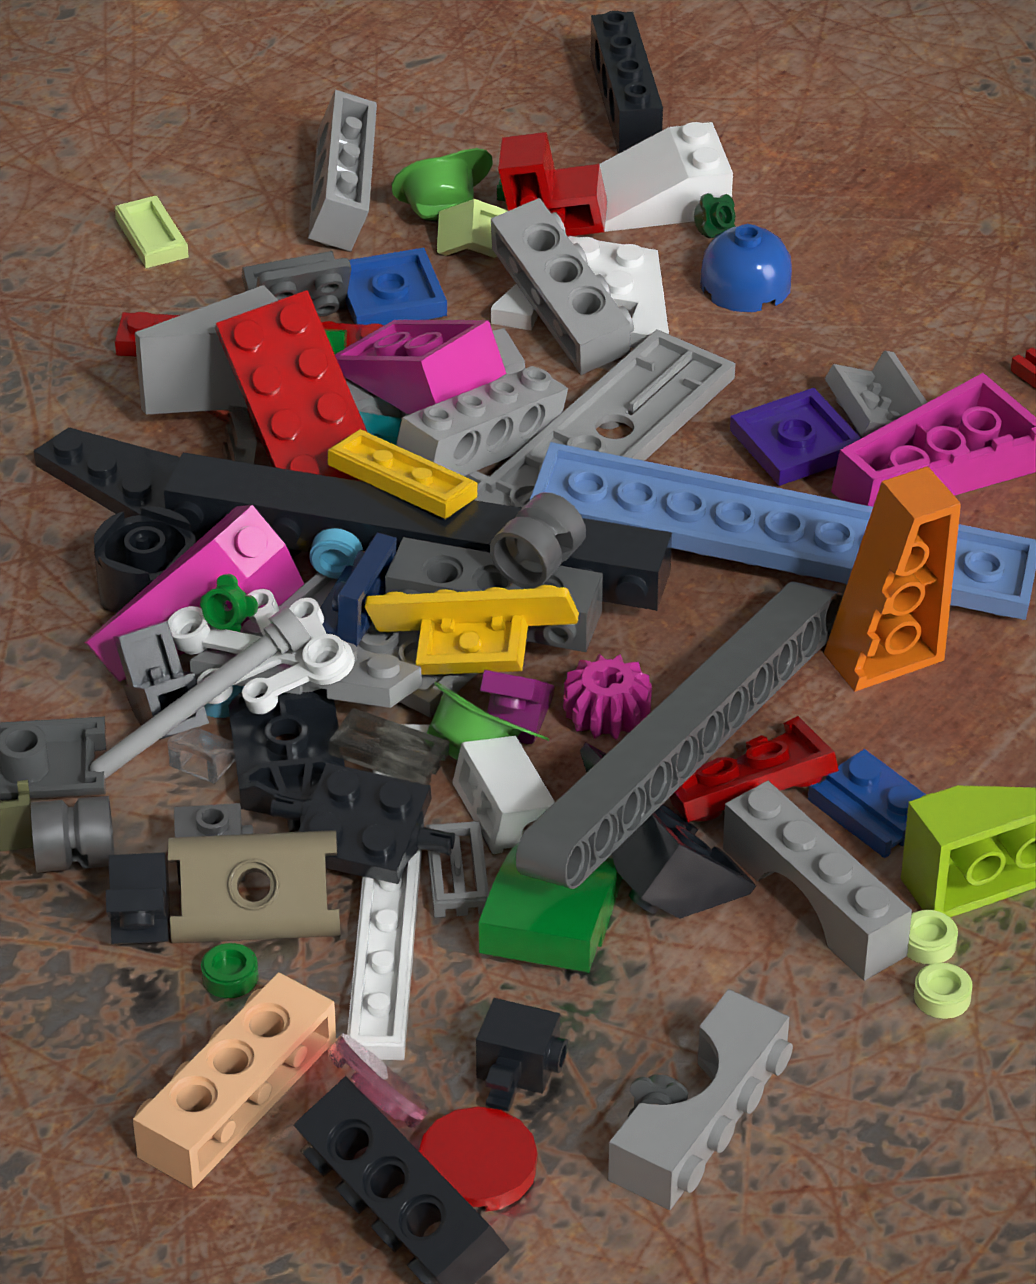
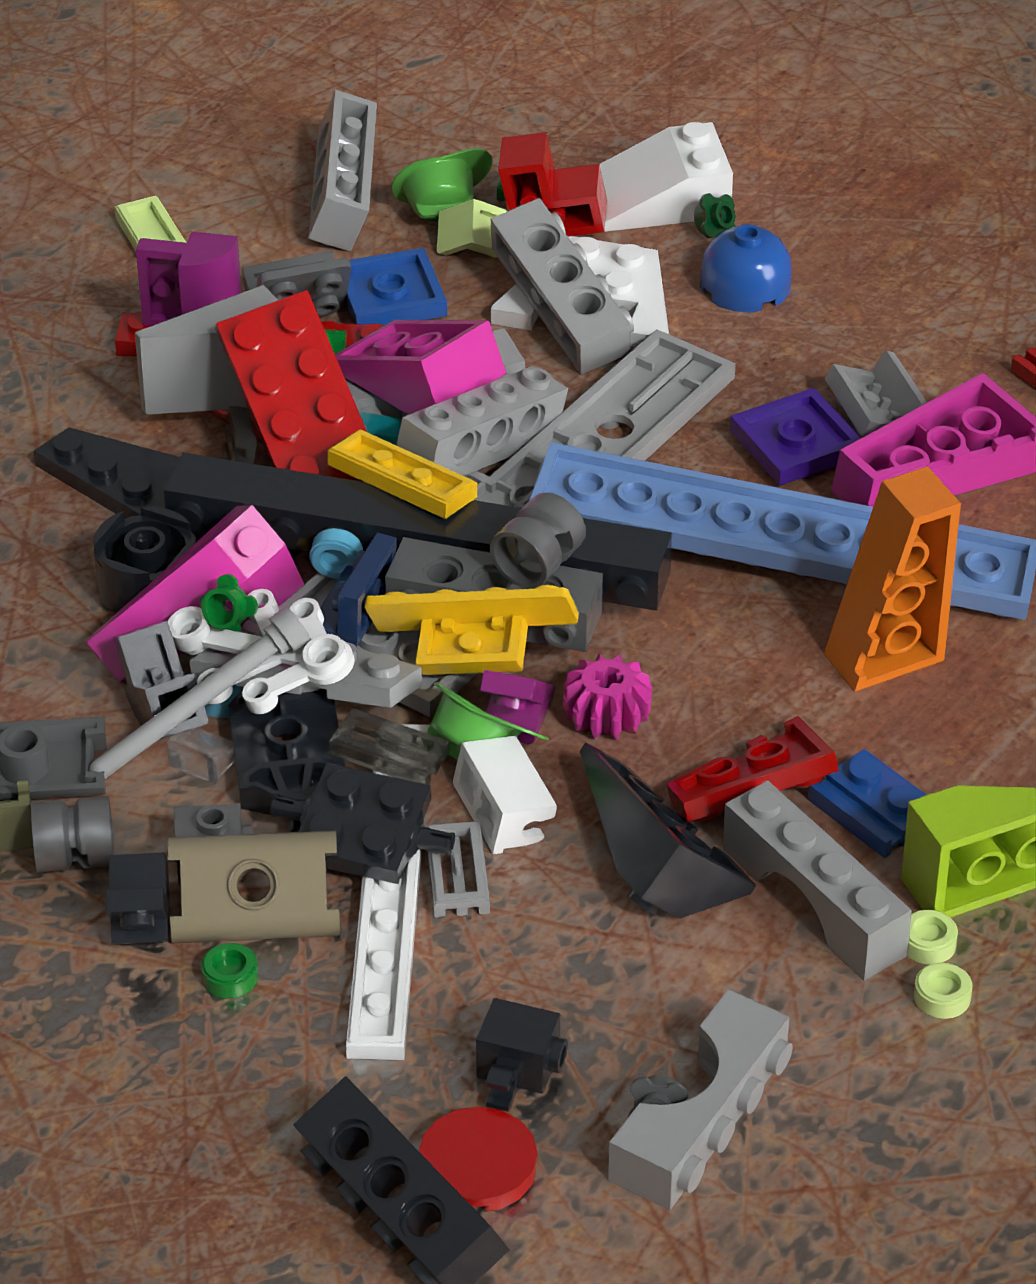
light nougat brick [133,972,336,1189] -> none
clear pink tile [328,1033,429,1128] -> none
green slope [479,843,622,973] -> none
dark grey beam [516,581,843,889] -> none
black brick [590,11,663,154] -> none
none -> magenta brick [136,231,242,326]

